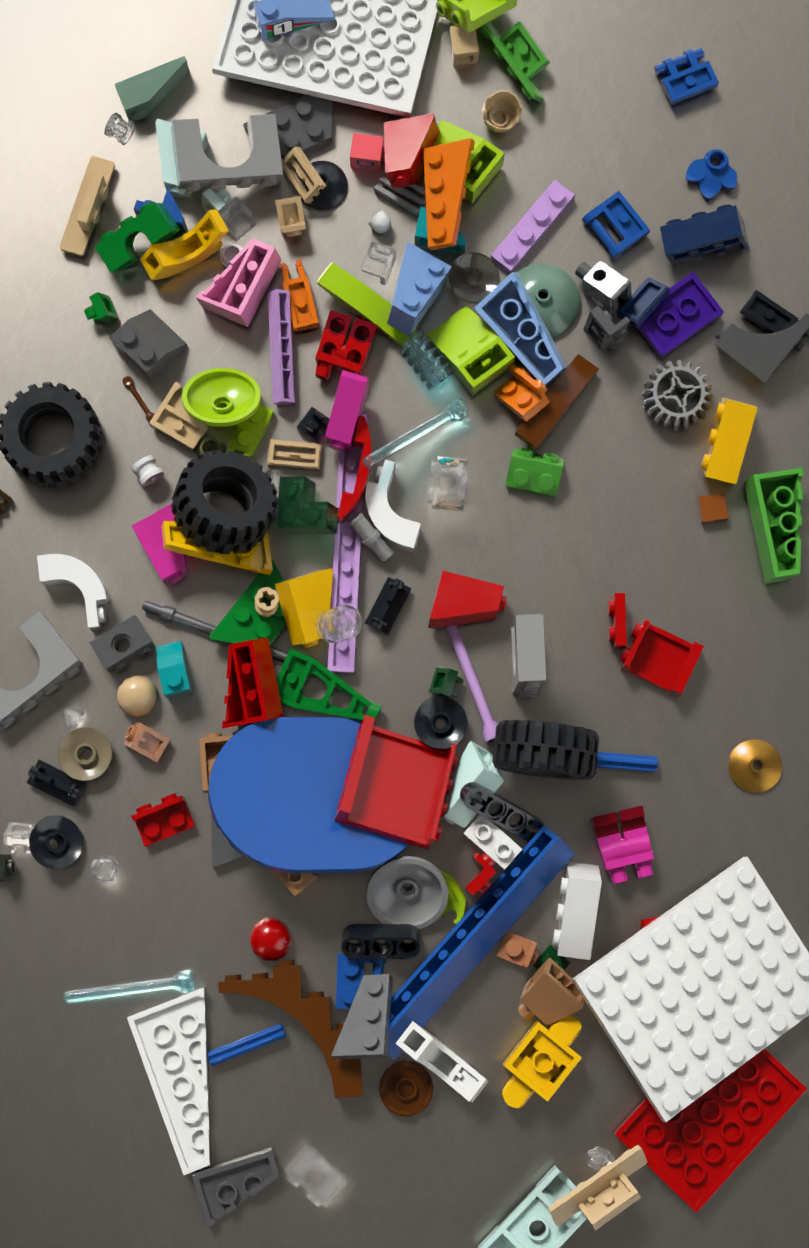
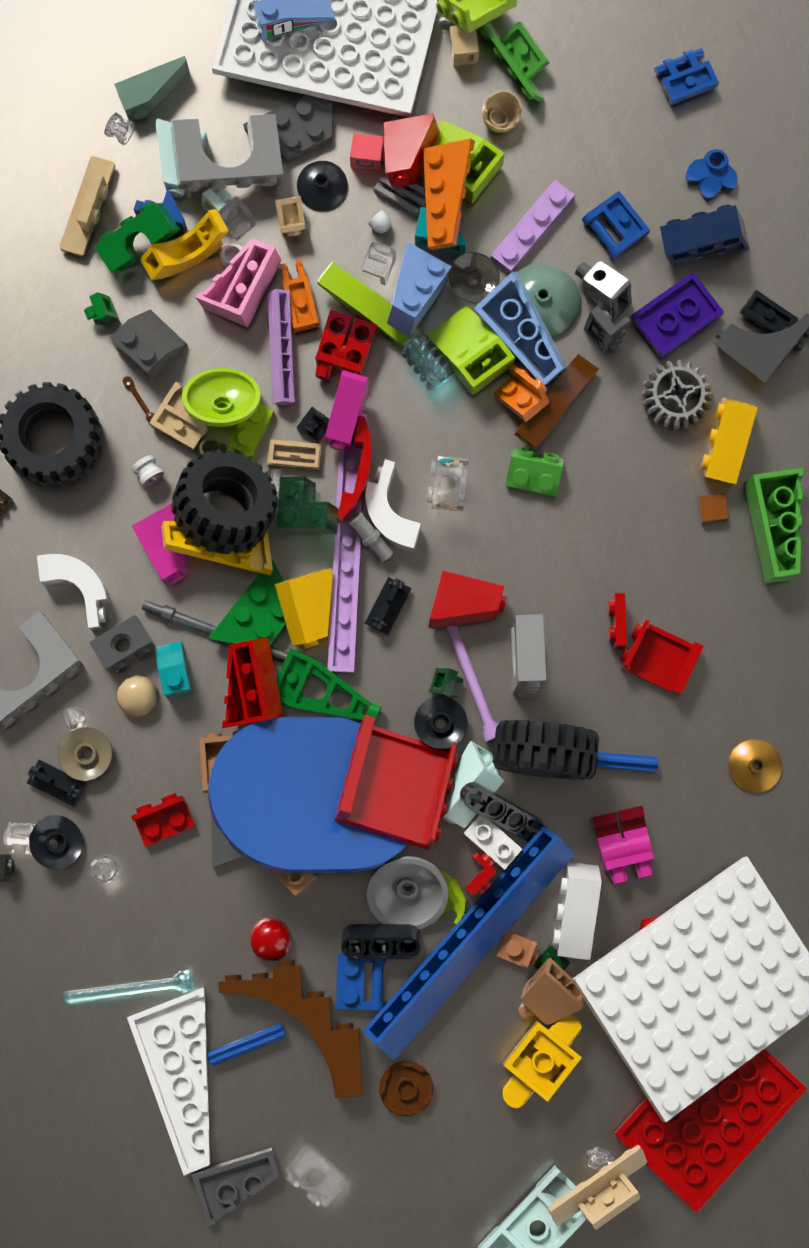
nougat bracket [124,722,171,763] -> none
tan bush [254,587,279,617] -> none
tan tile [282,147,326,203] -> none
clear wheel [316,605,362,644] -> none
wing [331,974,393,1060] -> none
clear light blue piece [363,398,469,467] -> none
white arch [396,1021,488,1103] -> none
dark blue tile [616,277,670,328] -> none

